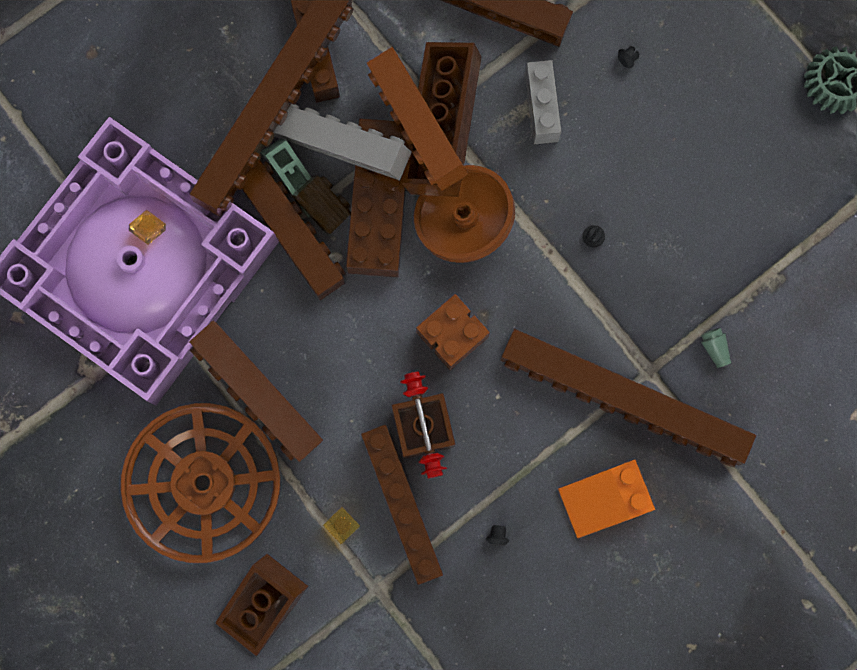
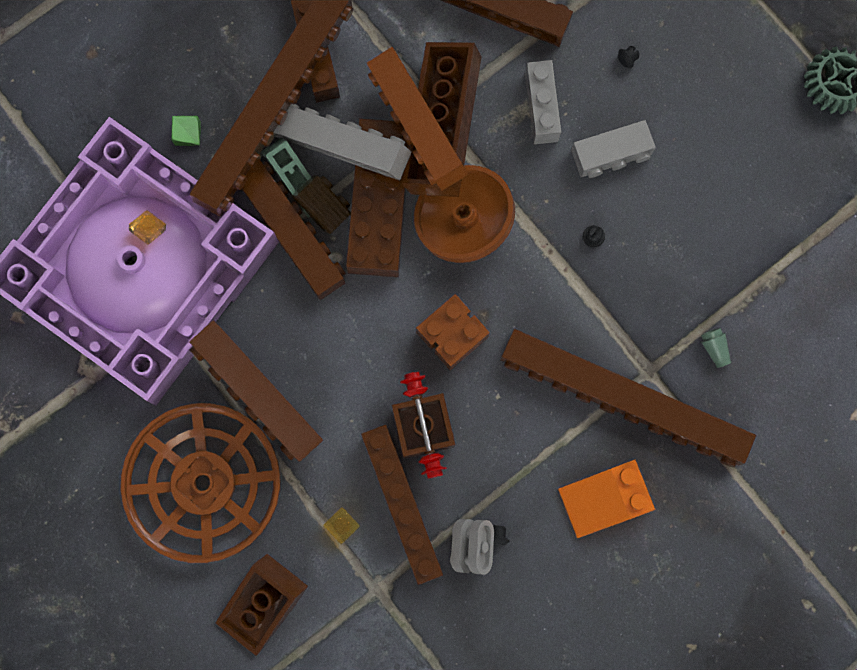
none -> bright green slope [172,116,201,146]
none -> light grey brick [450,519,494,575]
none -> light grey brick [571,120,656,178]

